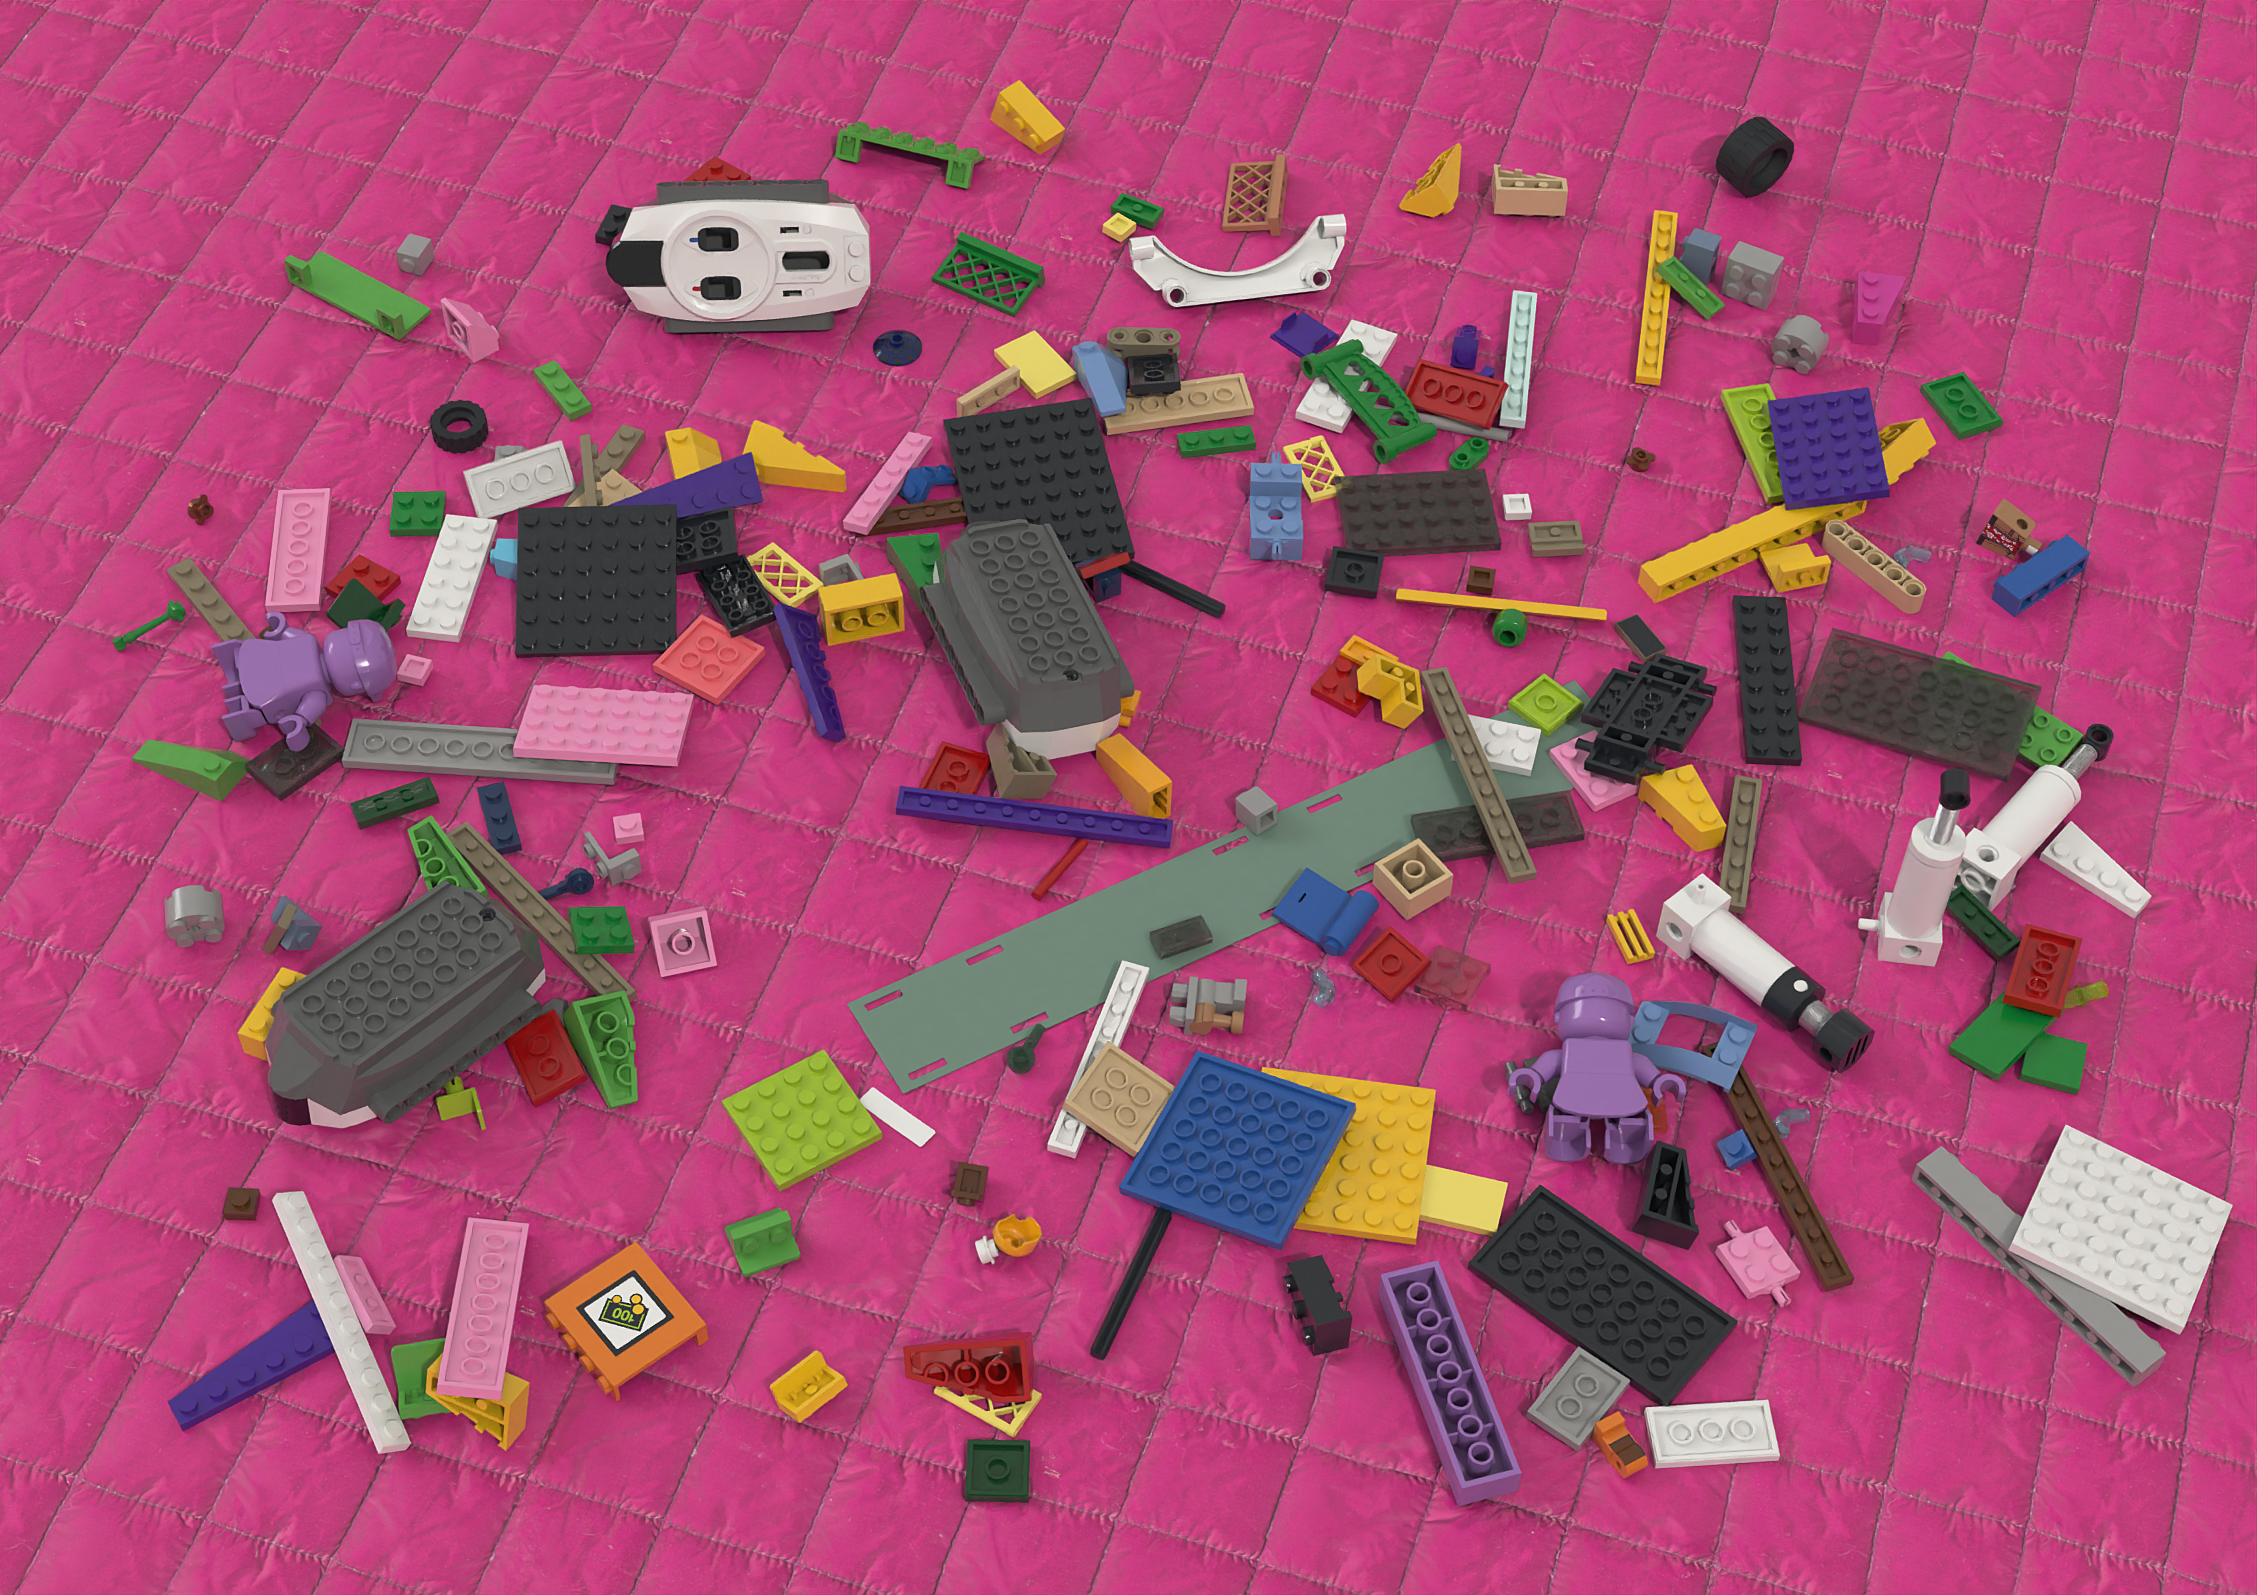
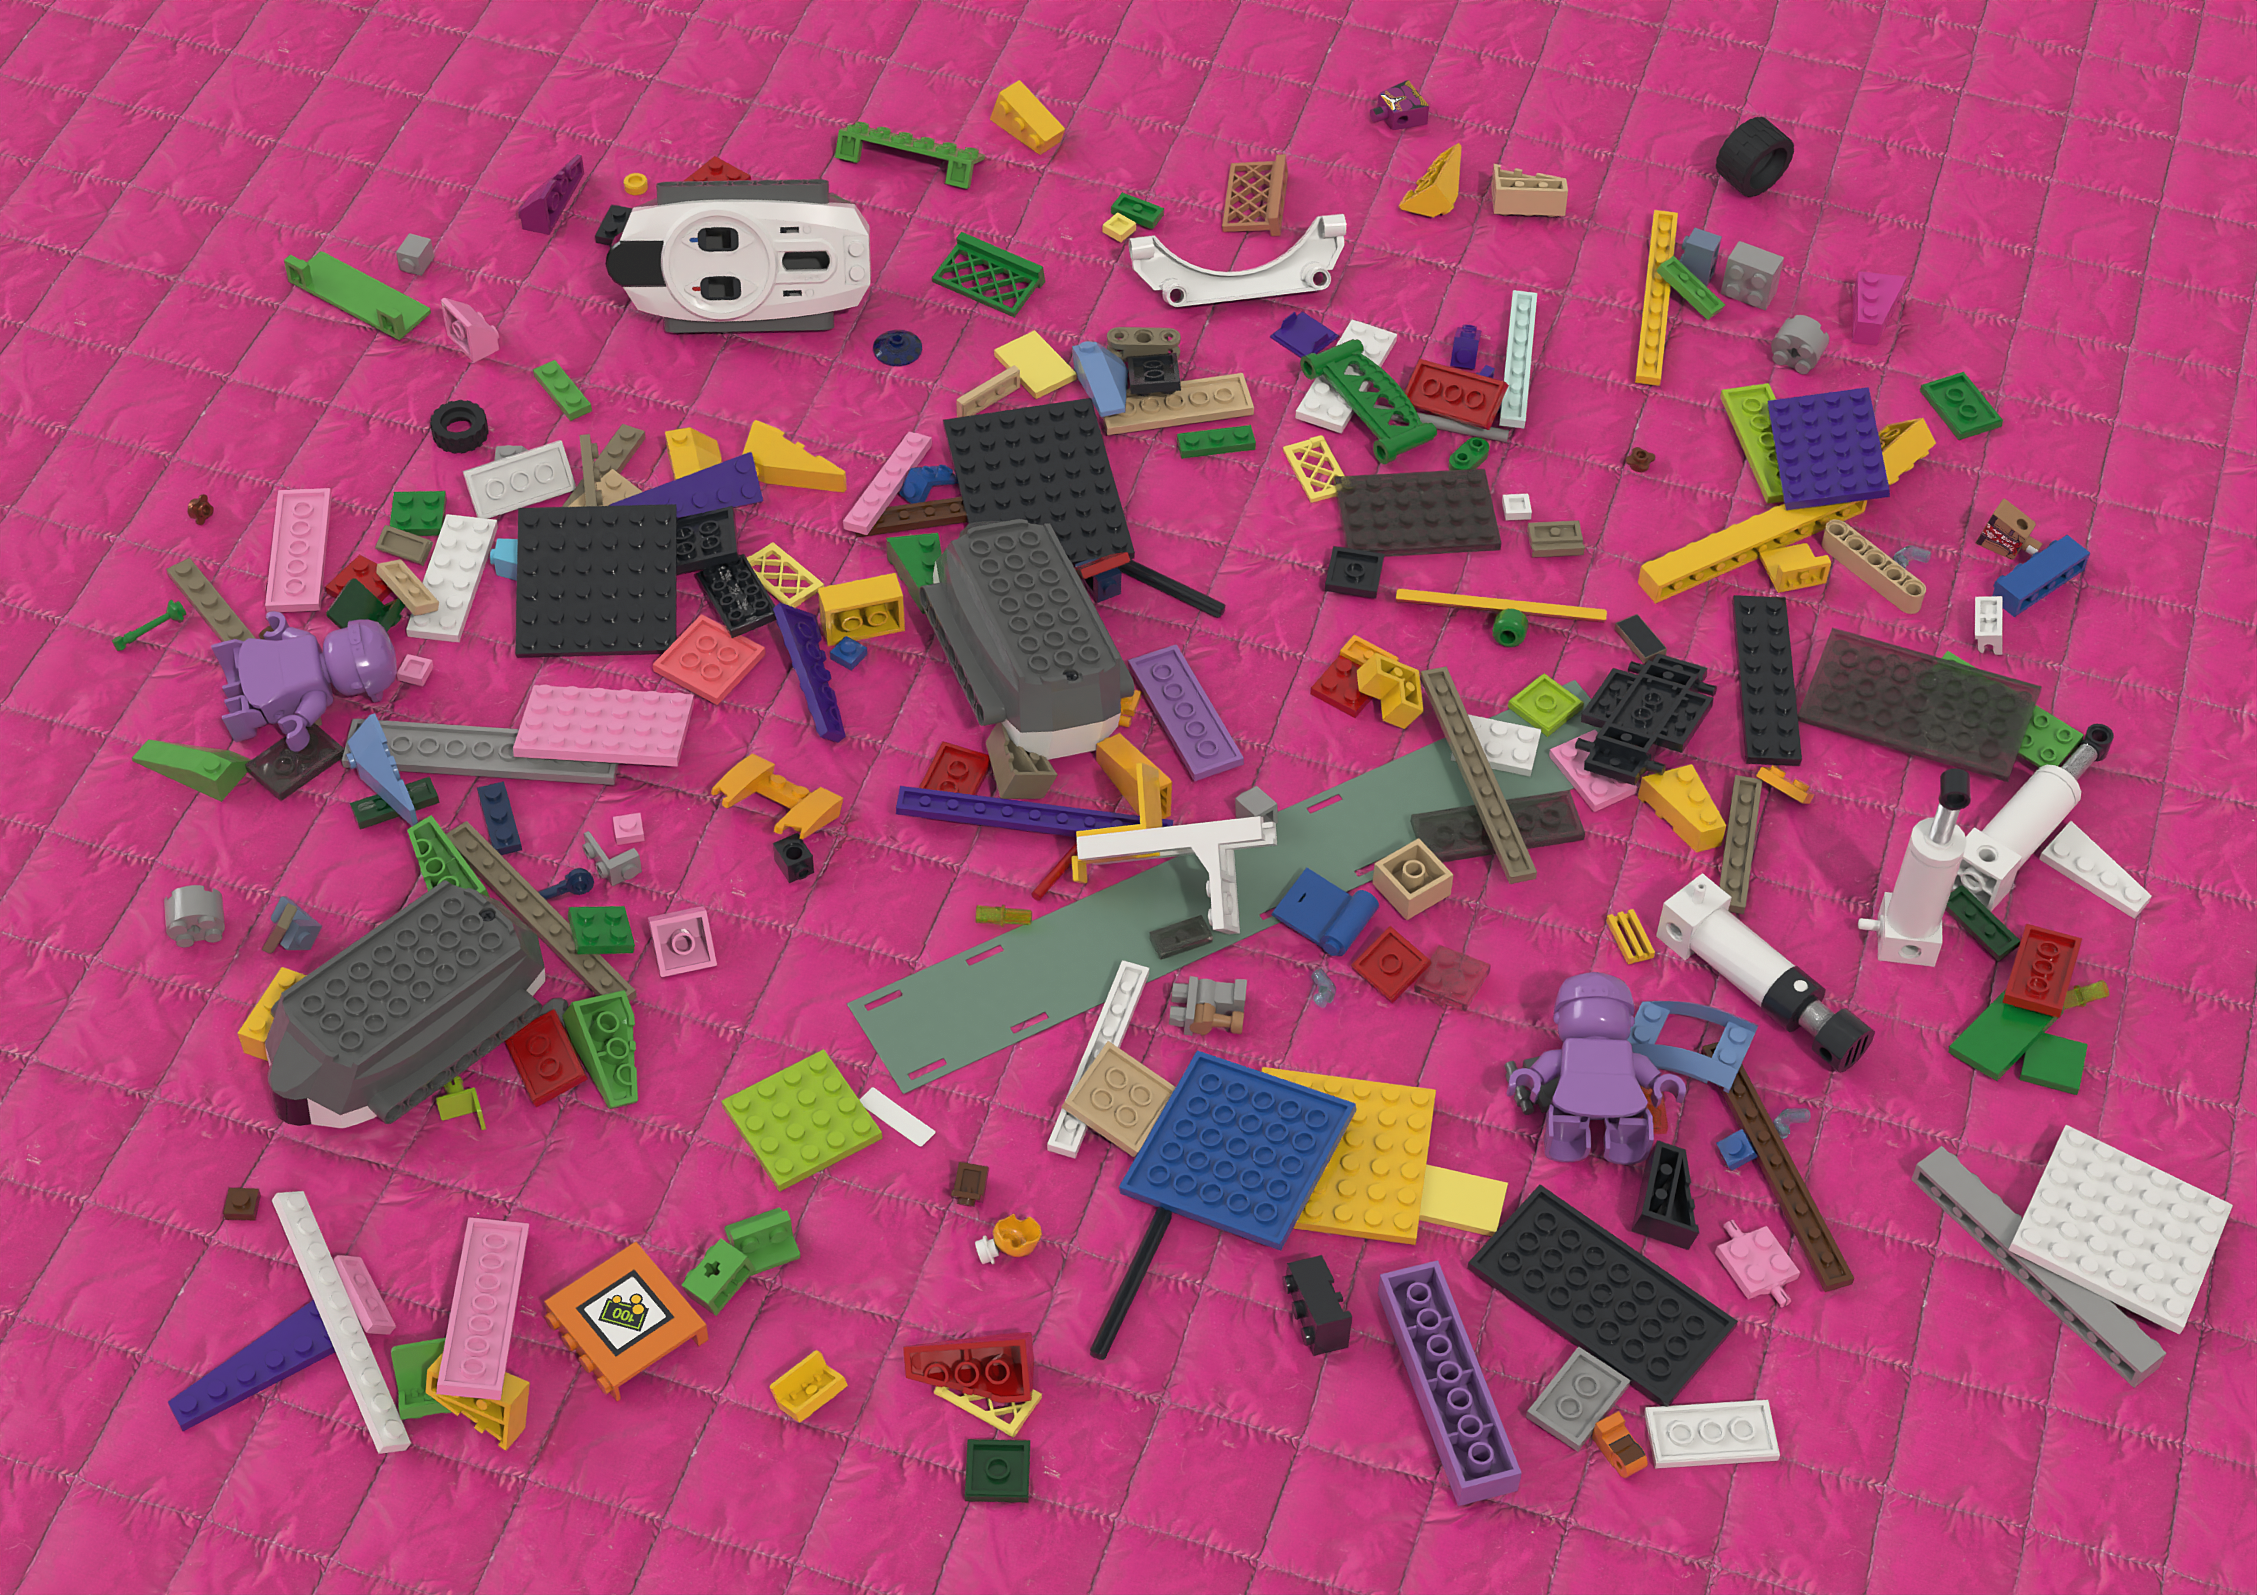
light grey bracket [819,554,864,587] -> none
clear green plate [1006,1024,1046,1074] -> none
medium blue brick [1249,451,1303,560] -> none
reddish brown plate [1466,565,1496,595] -> none
none -> medium blue wedge [346,713,418,826]
none -> dark tan tile [375,525,433,566]
none -> tan plate [376,559,439,616]
none -> magenta wedge [518,154,584,235]
none -> yellow tile [624,173,648,195]
none -> bright green brick [682,1238,755,1316]
none -> light orange wedge [711,753,844,839]
none -> black brick [773,833,814,883]
none -> blue plate [830,636,868,671]
none -> clear neon green axle [976,905,1032,927]
none -> white piece [1072,763,1277,935]
none -> medium lavender plate [1128,644,1244,781]
none -> magenta torso [1370,80,1429,130]
none -> light orange plate [1756,765,1815,804]
none -> white hinge [1975,596,2003,655]

